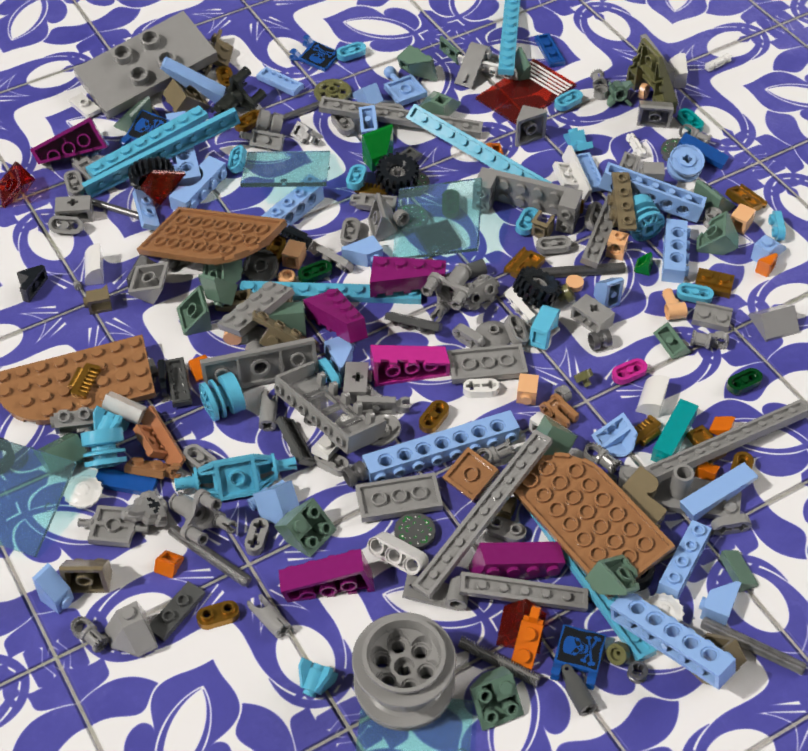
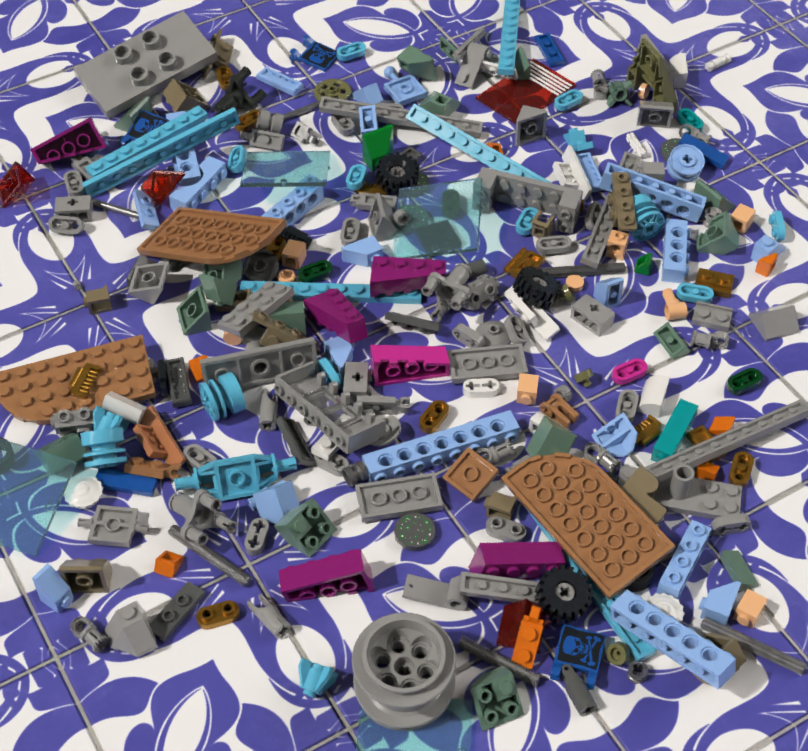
black slope [17,265,48,303] -> none
white plate [69,93,101,119] -> none
white brick [84,243,104,286] -> none
light grey rock [120,490,168,527] -> none
black gear [128,156,175,192] -> none
light blue slope [160,56,226,103] -> none
light grey hinge [308,241,355,272] -> none
white beam [367,532,429,575] -> none
light grey plate [412,429,553,599] -> none
medium azure slope [528,304,560,350] -> none
sand green slope [585,554,640,595] -> none
flat silver wheel [588,328,613,351] -> none
light blue slope [680,462,758,521] -> none
pearl gold plate [725,184,768,211] -> none
none -> light grey axle [452,27,487,60]
none -> black bush [534,565,593,625]
none -> light grey plate [615,389,639,422]
none -> light nougat brick [733,589,767,629]

